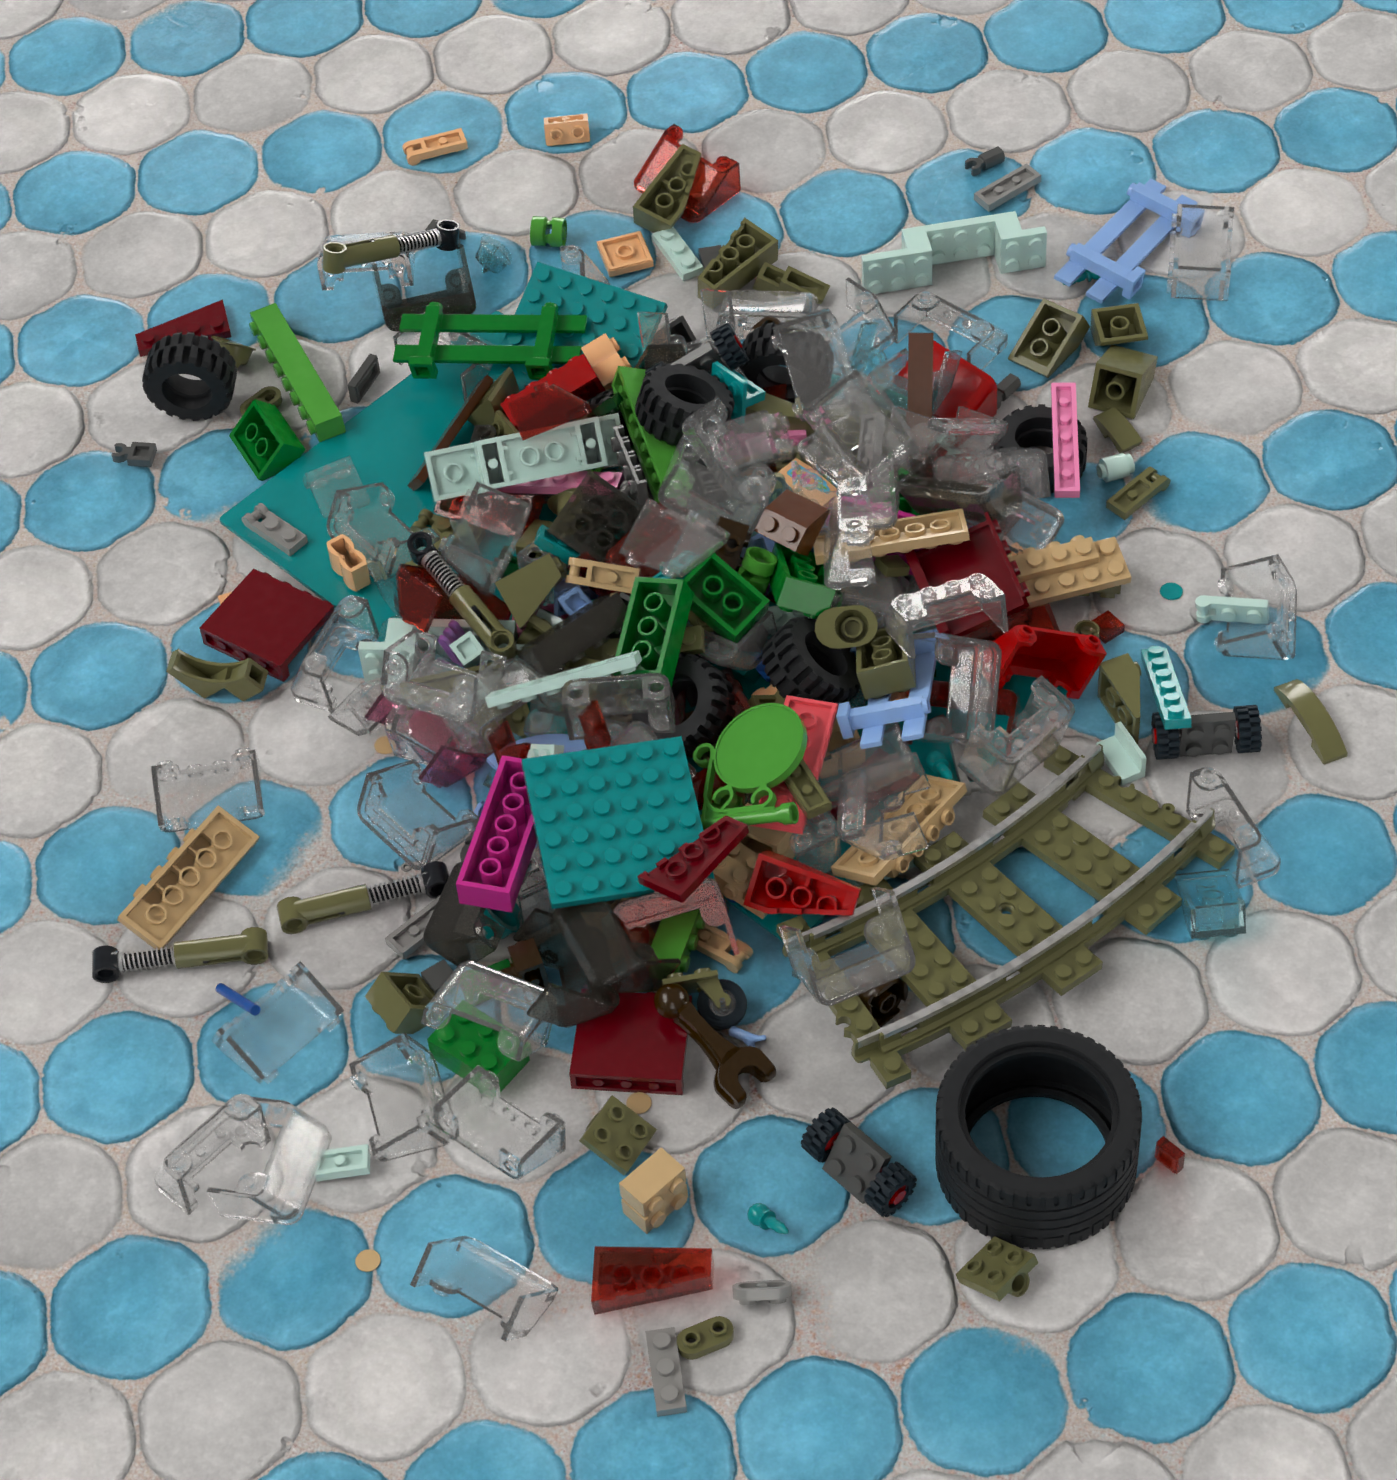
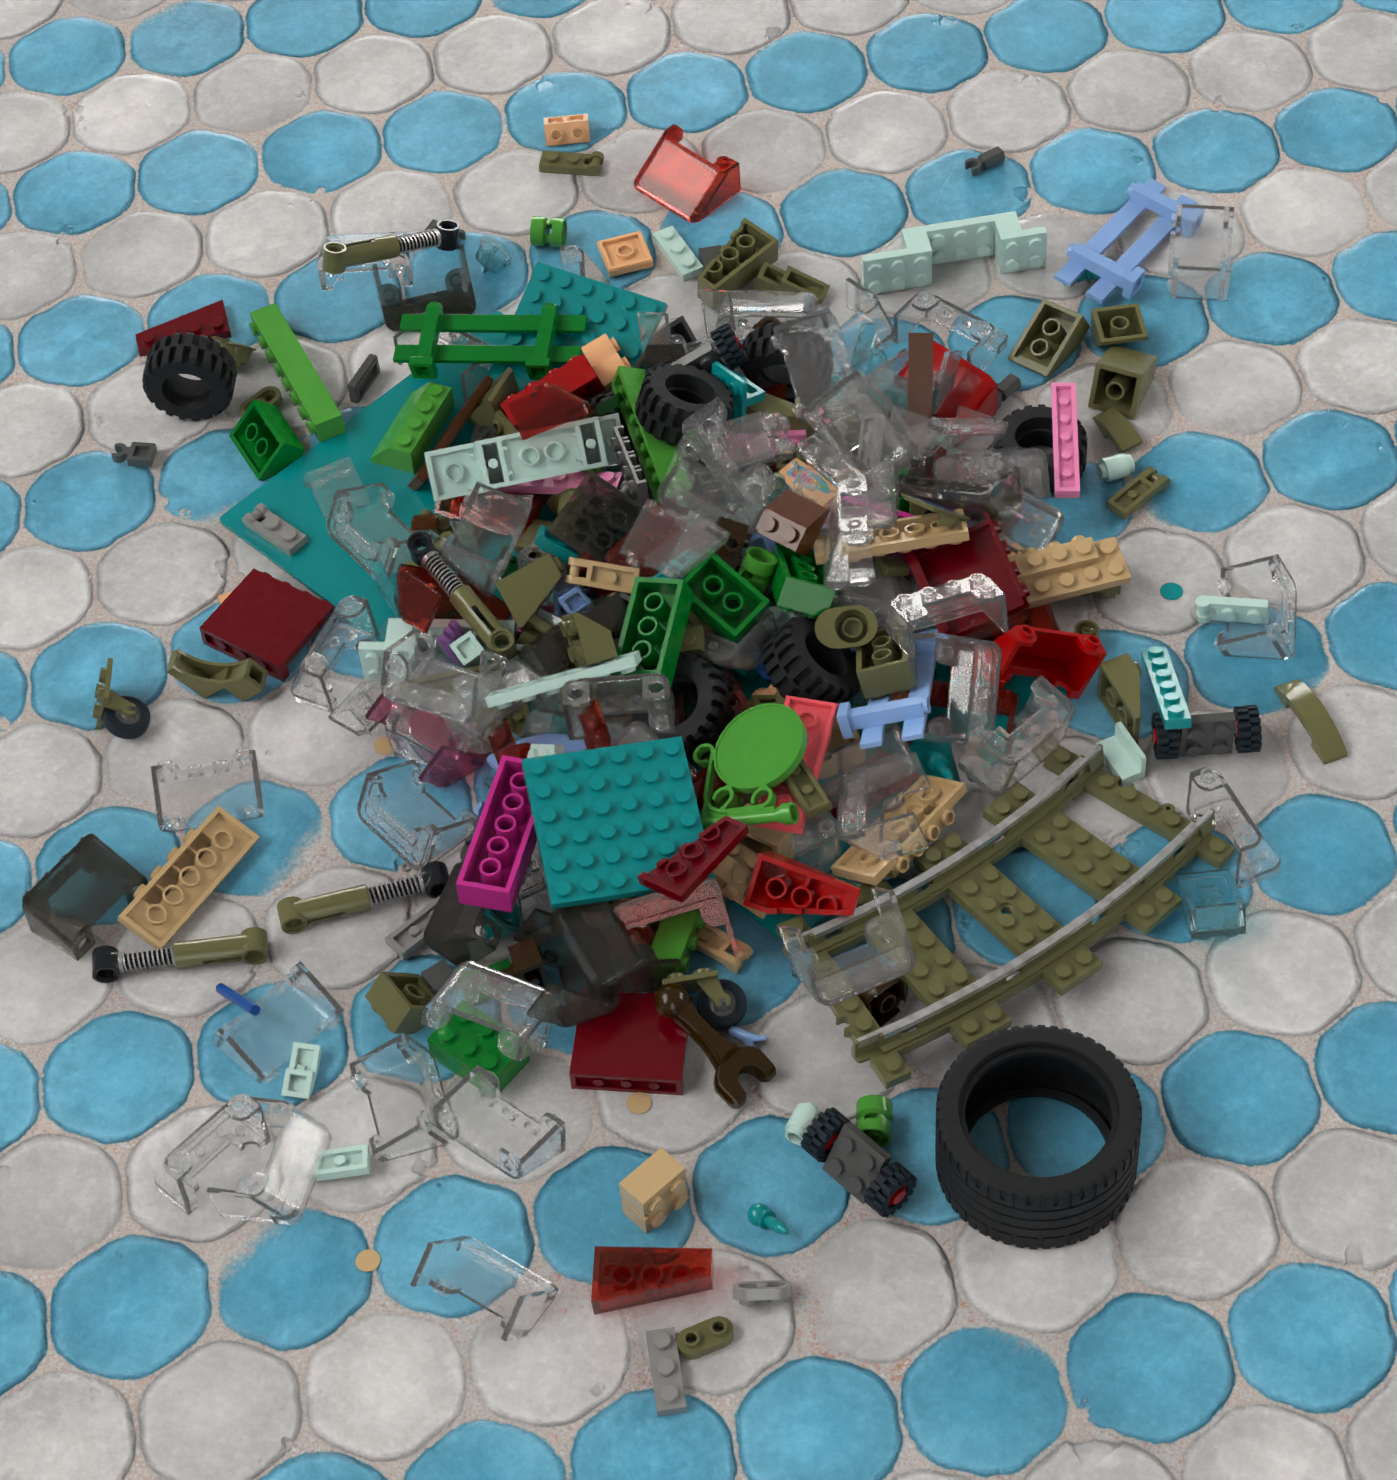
light nougat brick [327,534,371,592] -> none
light nougat plate [402,128,468,166] -> none
olive plate [579,1095,657,1175] -> none
olive wedge [632,144,702,233] -> none
olive plate [955,1236,1038,1302] -> none
light grey plate [974,163,1041,212] -> none
clear red tile [1091,610,1125,644] -> none
clear red tile [1155,1136,1185,1174] -> none
none -> clear smoke windscreen [22,833,148,961]
none -> plate [92,658,150,739]
none -> light aqua slope [281,1042,323,1100]
none -> bright green slope [370,382,455,474]
none -> reddish brown tile [411,514,439,530]
none -> olive plate [539,151,604,176]
none -> olive slope [560,612,618,667]
none -> light aqua brick [784,1102,820,1146]
none -> bright green wheel [856,1095,893,1147]
none -> olive piece [901,493,970,528]

